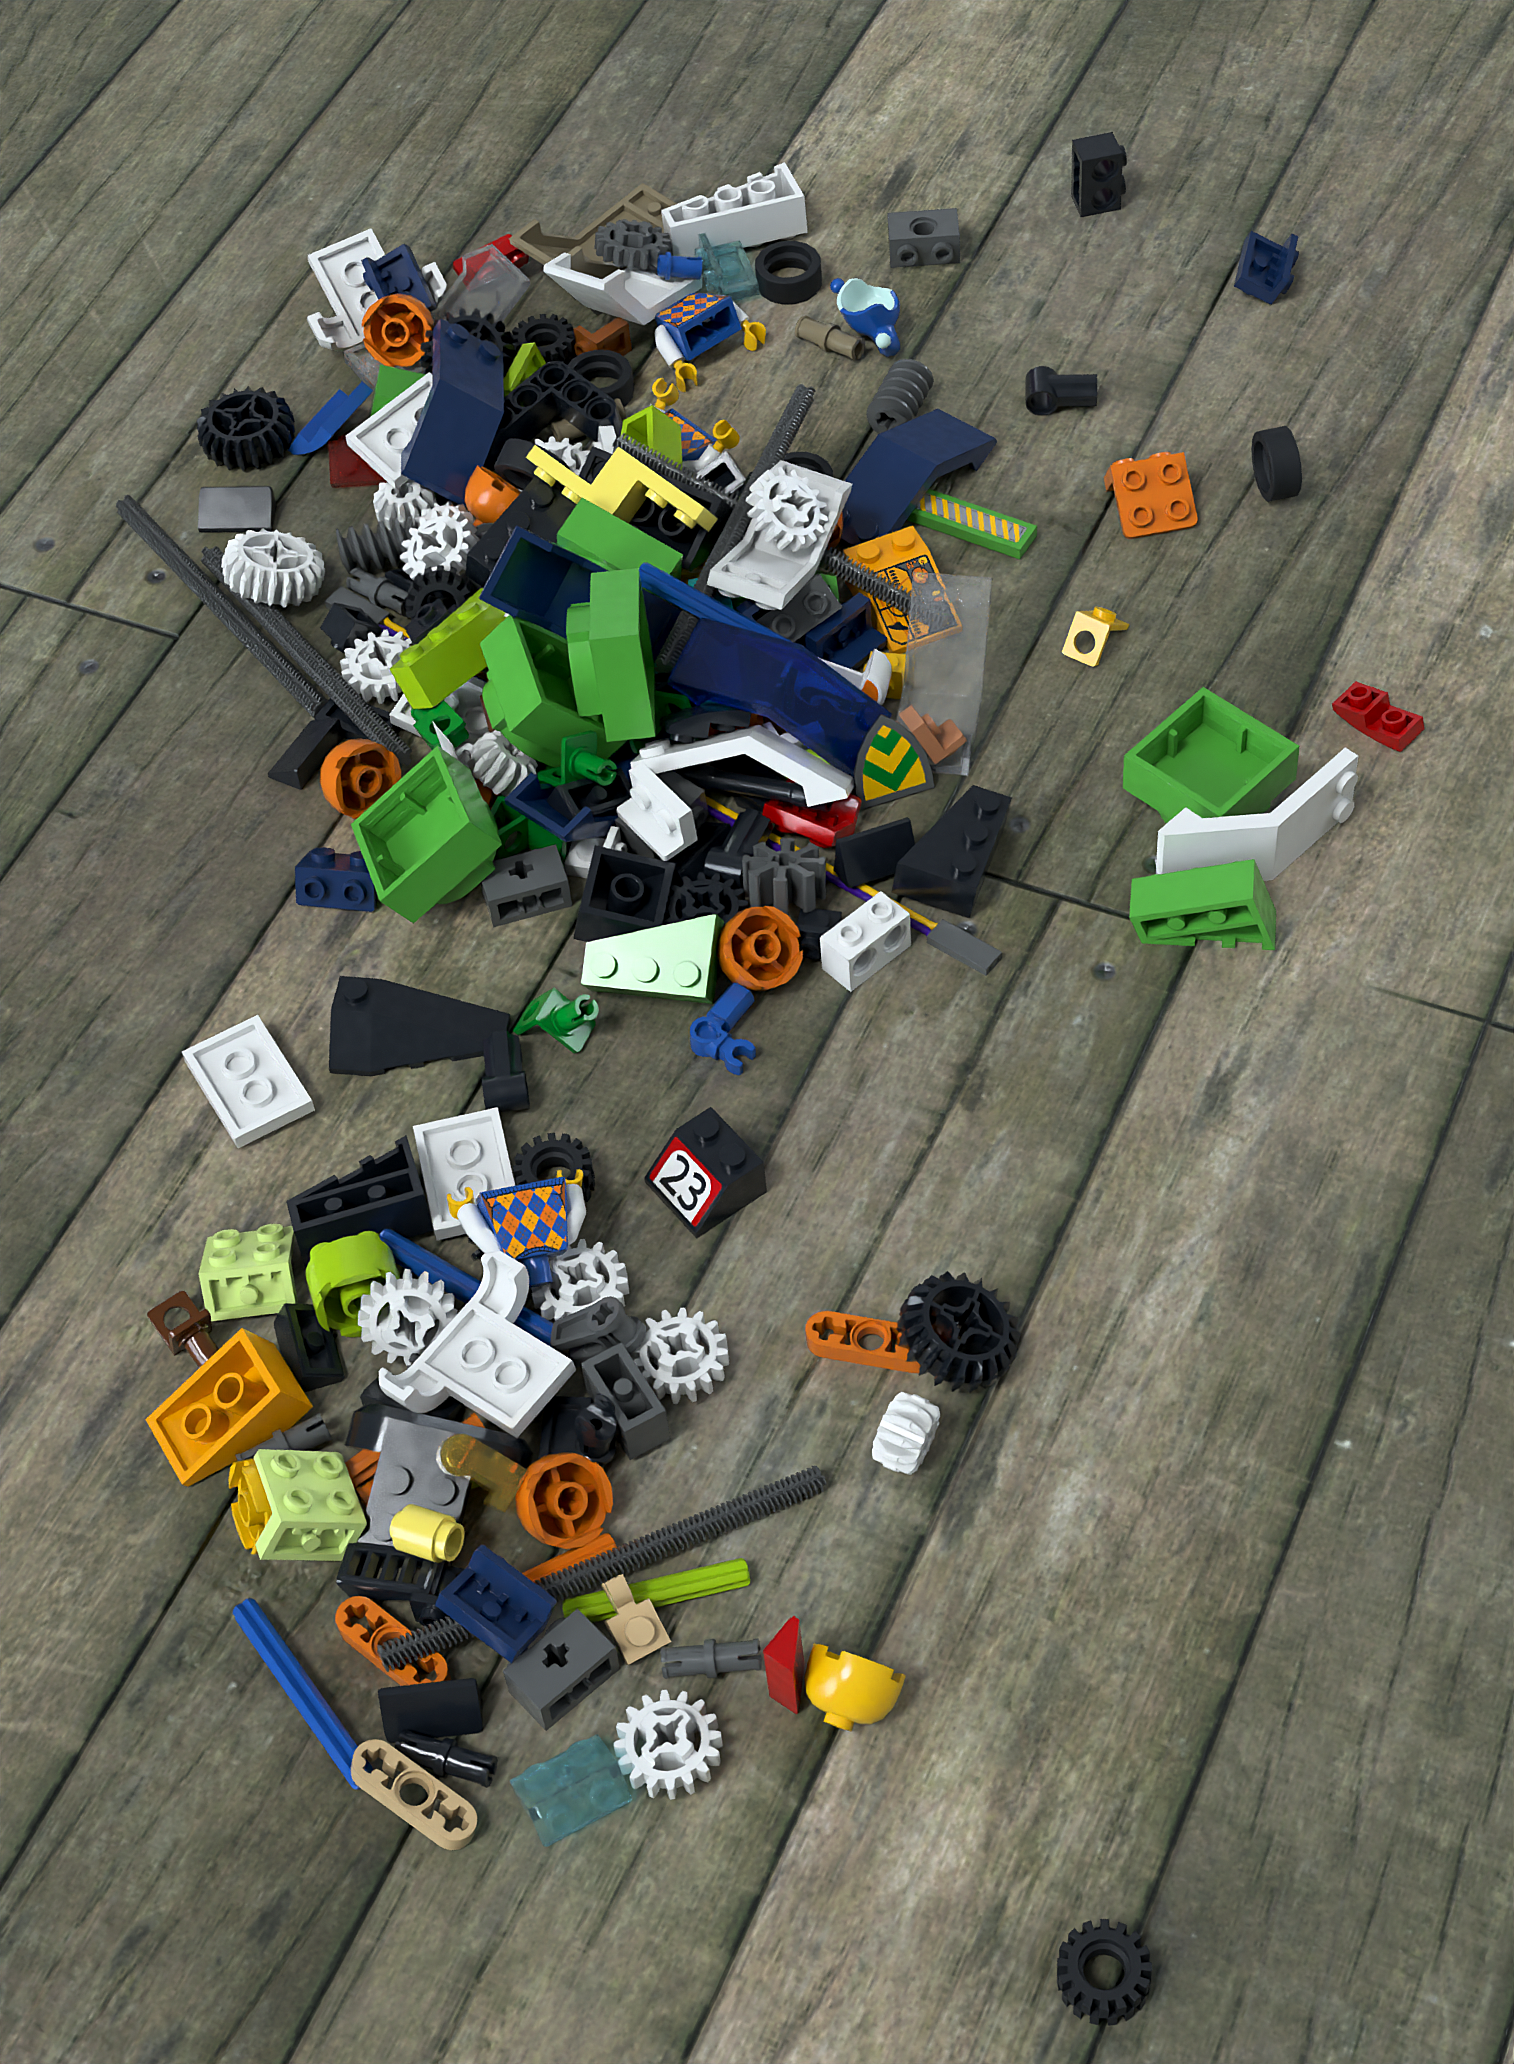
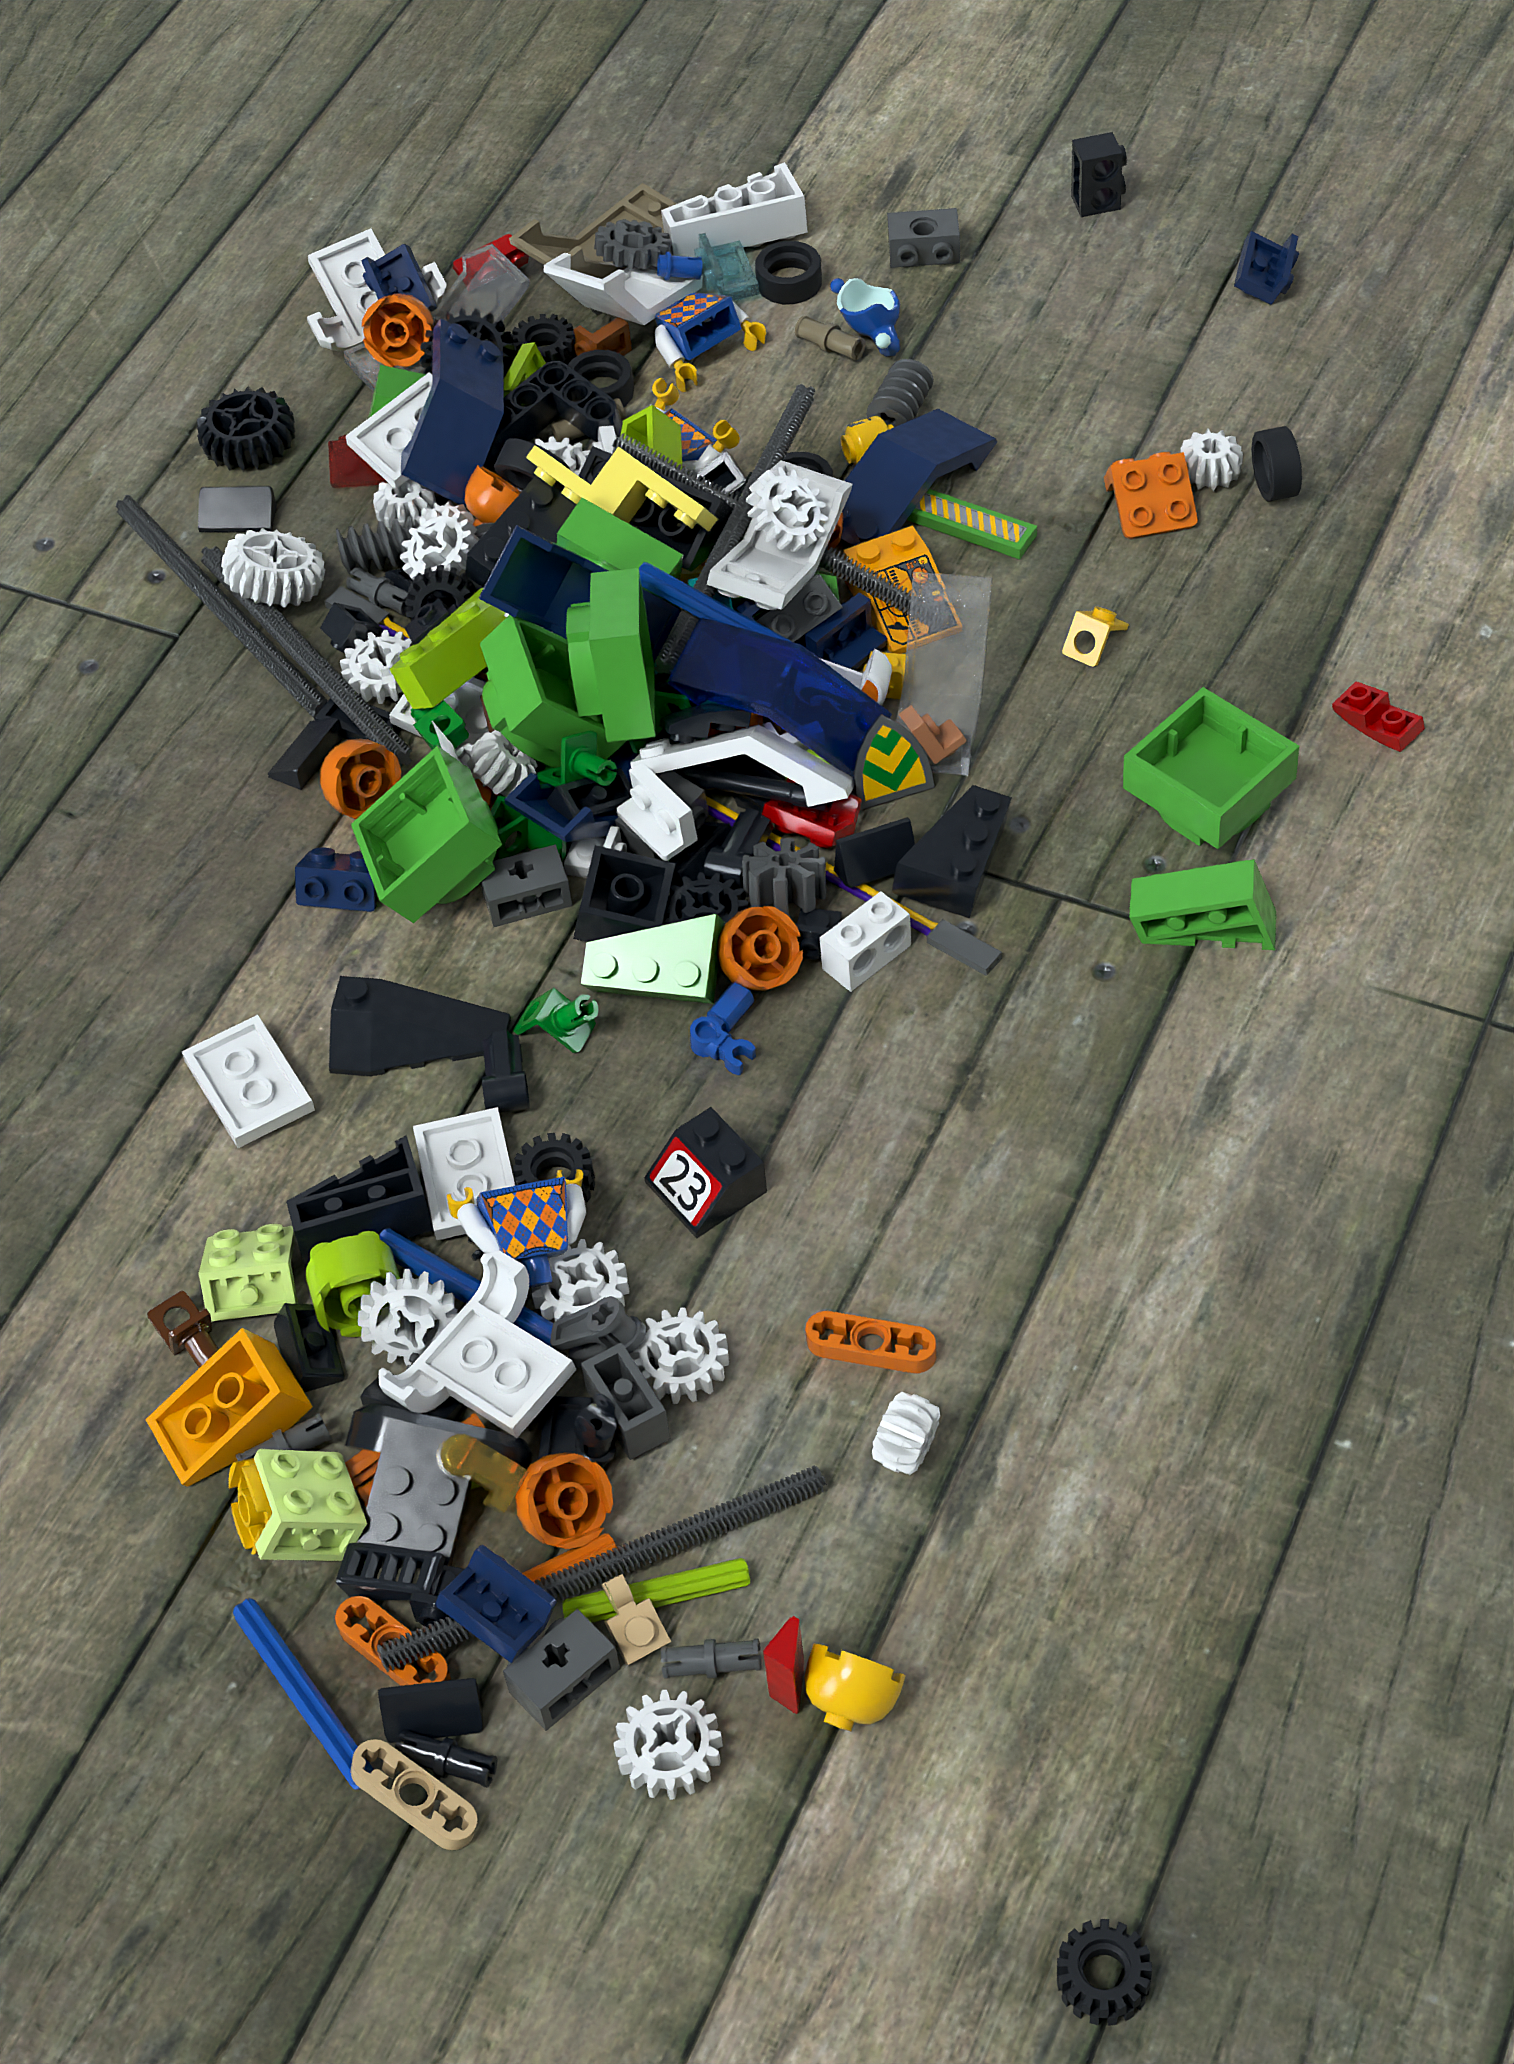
blue slope [288,381,373,455] -> none
light yellow brick [390,1504,465,1563] -> none
clear light blue bracket [509,1734,632,1847] -> none
black gear [896,1271,1021,1393] -> none
black piece [1025,366,1097,416] -> none
white windscreen [1156,748,1358,881] -> none
none -> yellow head [841,416,894,465]
none -> white gear [1180,428,1243,492]

